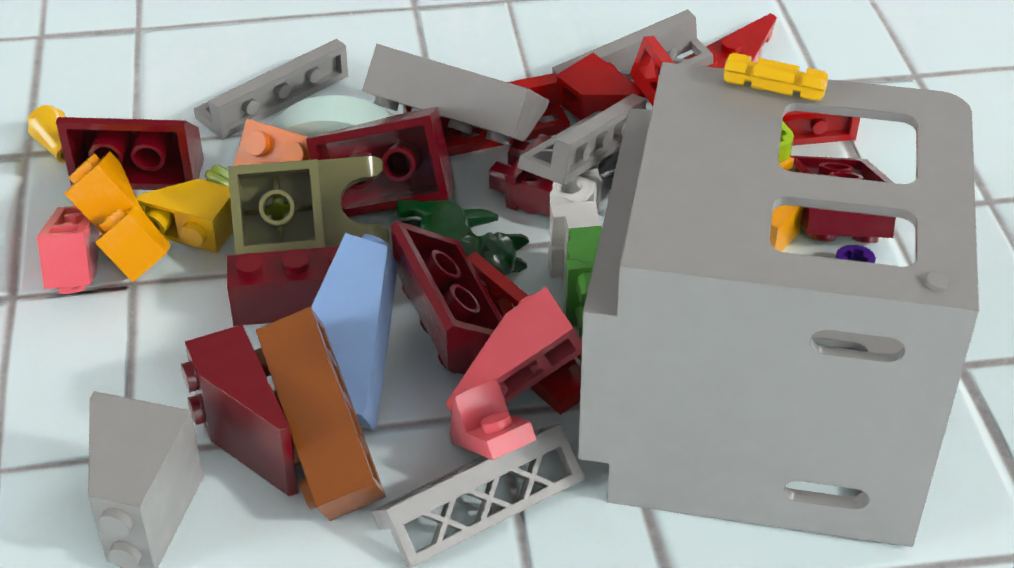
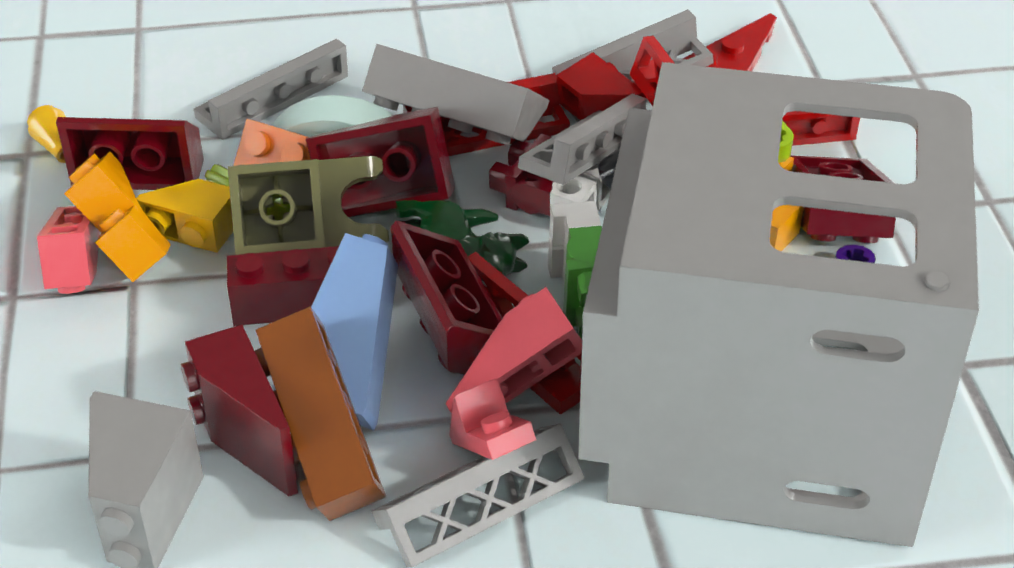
yellow axle [724,53,828,102] -> none

